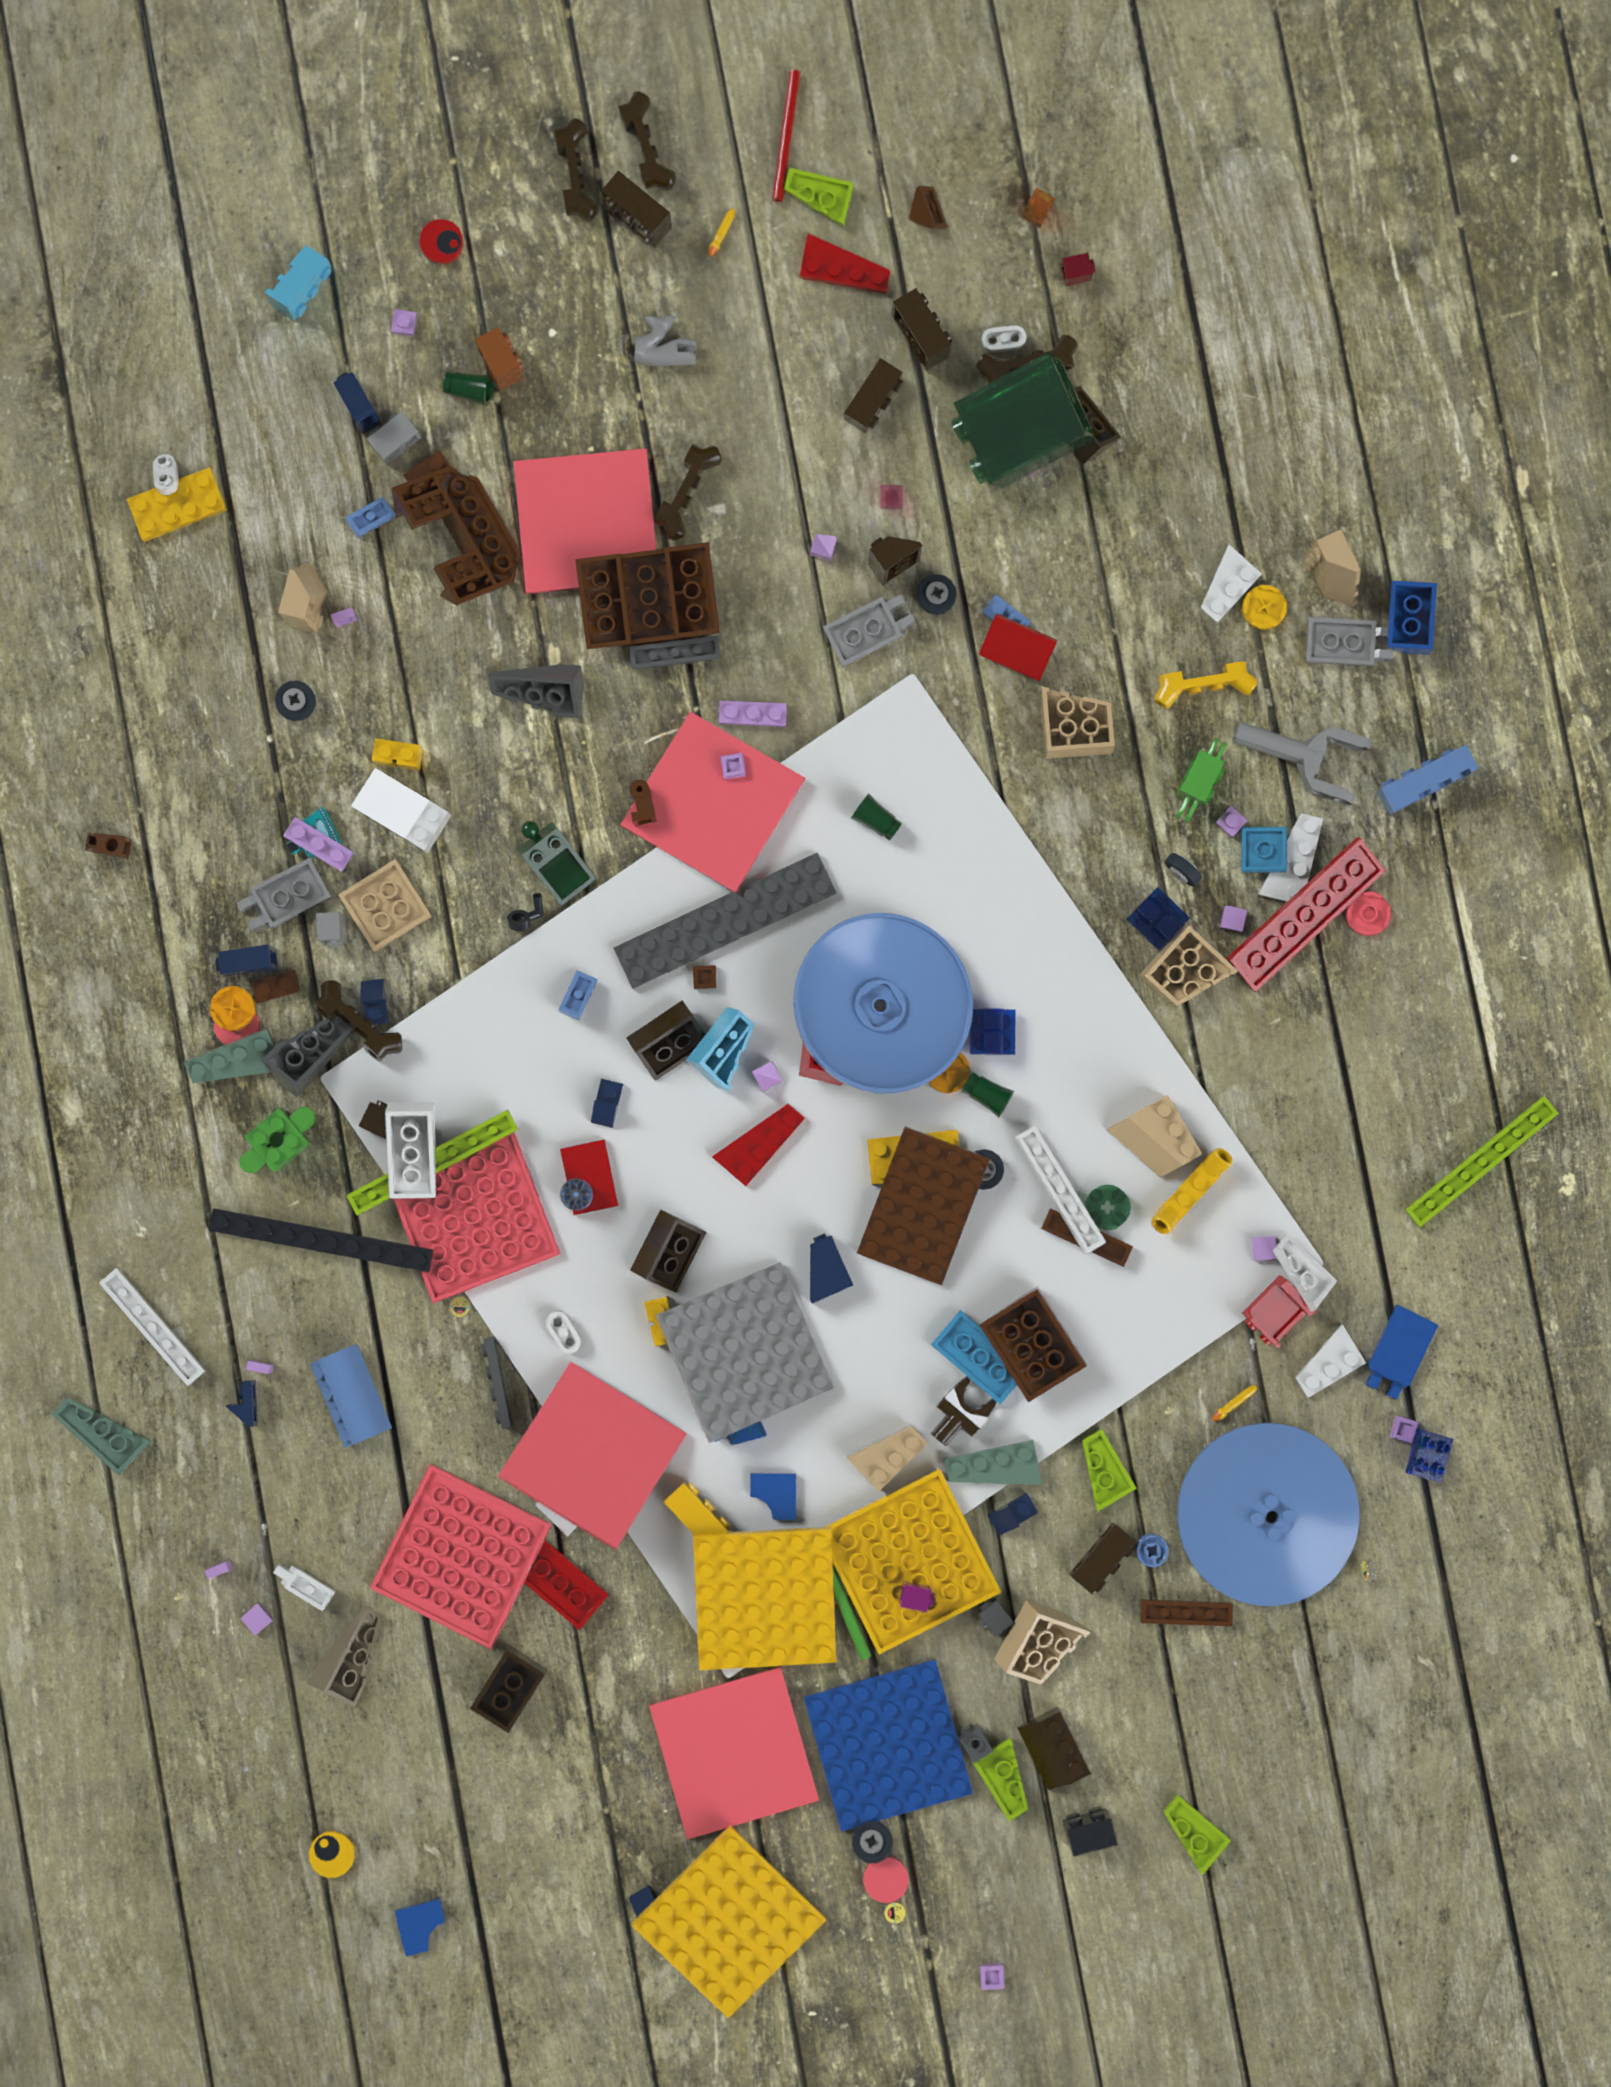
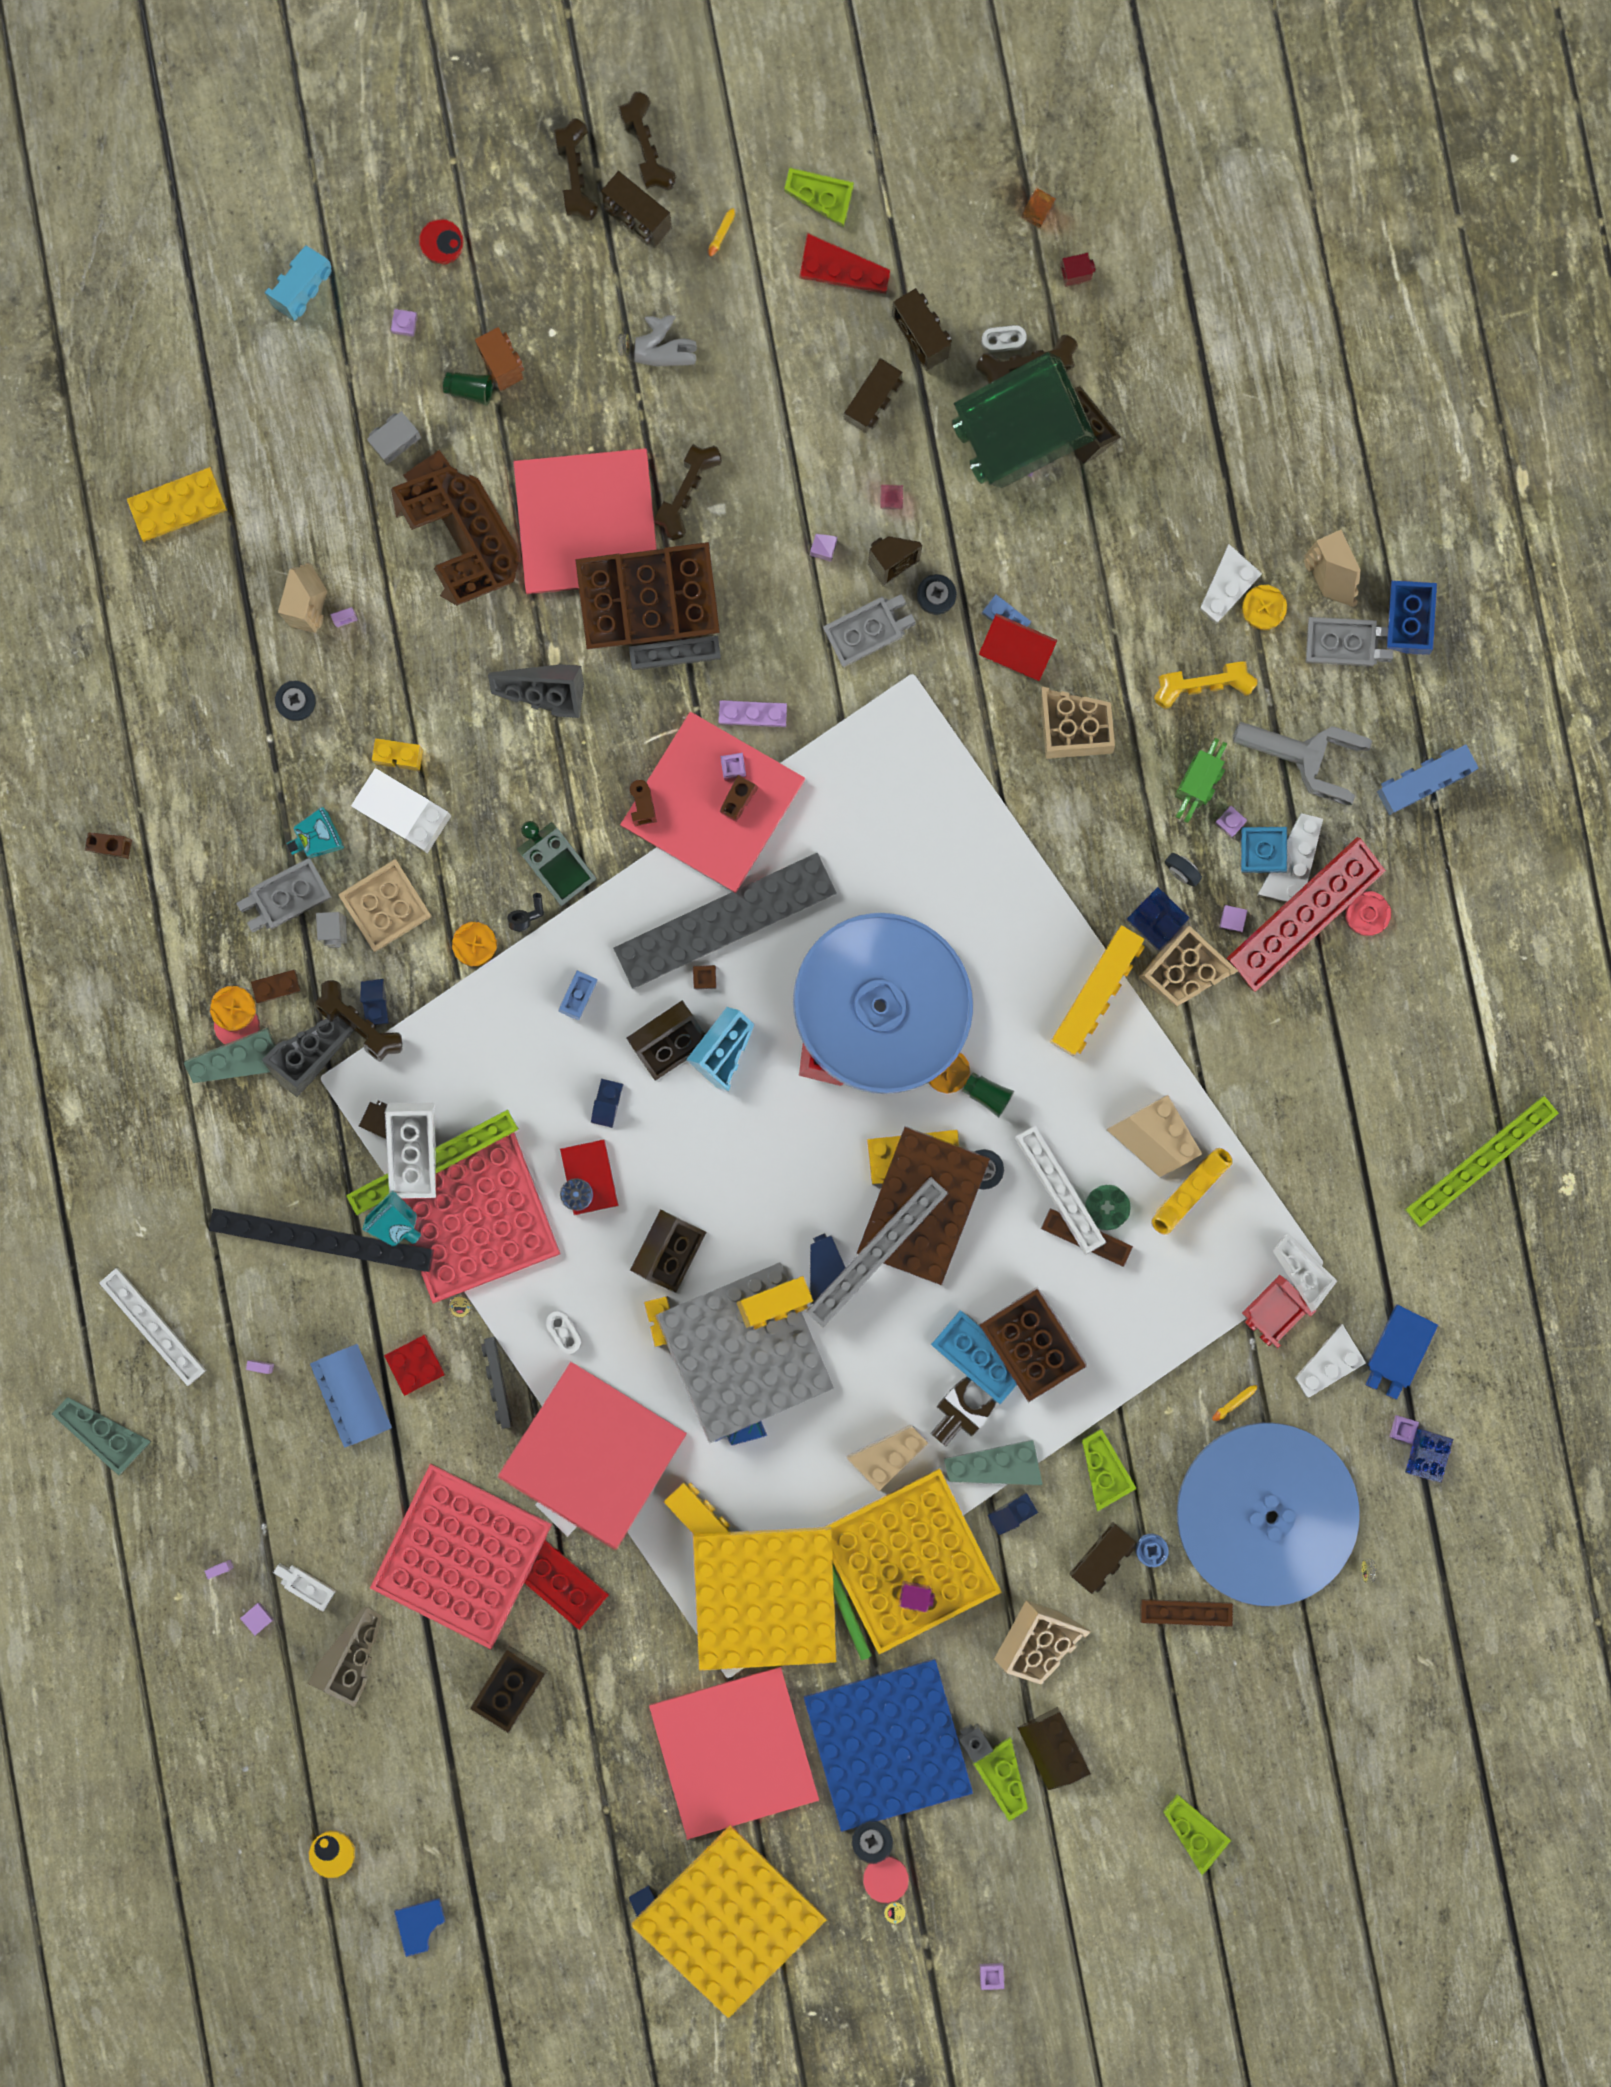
white plate [153,454,179,495] -> none
dark blue slope [215,945,278,976] -> none
dark blue slope [225,1380,257,1427] -> none
bright green brick [239,1107,317,1173] -> none
lavender plate [283,817,354,872] -> none
dark blue slope [333,372,381,435] -> none
medium blue plate [345,497,395,538] -> none
red wing [712,1104,805,1187] -> none
blue tile [750,1473,796,1520] -> none
lavender slope [752,1061,782,1092] -> none
red piece [772,70,800,202] -> none
dark green plant [851,793,902,841] -> none
reddish brown slope [908,186,948,229] -> none
clear blue plate [969,1008,1016,1055] -> none
dark grey brick [978,1598,1014,1636] -> none
black brick [1062,1807,1118,1857] -> none
lavender tile [1251,1236,1277,1261] -> none
none -> teal torso [362,1190,421,1246]
none -> red plate [384,1334,446,1396]
none -> light orange tile [452,922,497,967]
none -> reddish brown leg [720,775,759,821]
none -> yellow brick [736,1276,813,1330]
none -> light grey plate [806,1177,948,1327]
none -> yellow brick [1050,925,1145,1056]

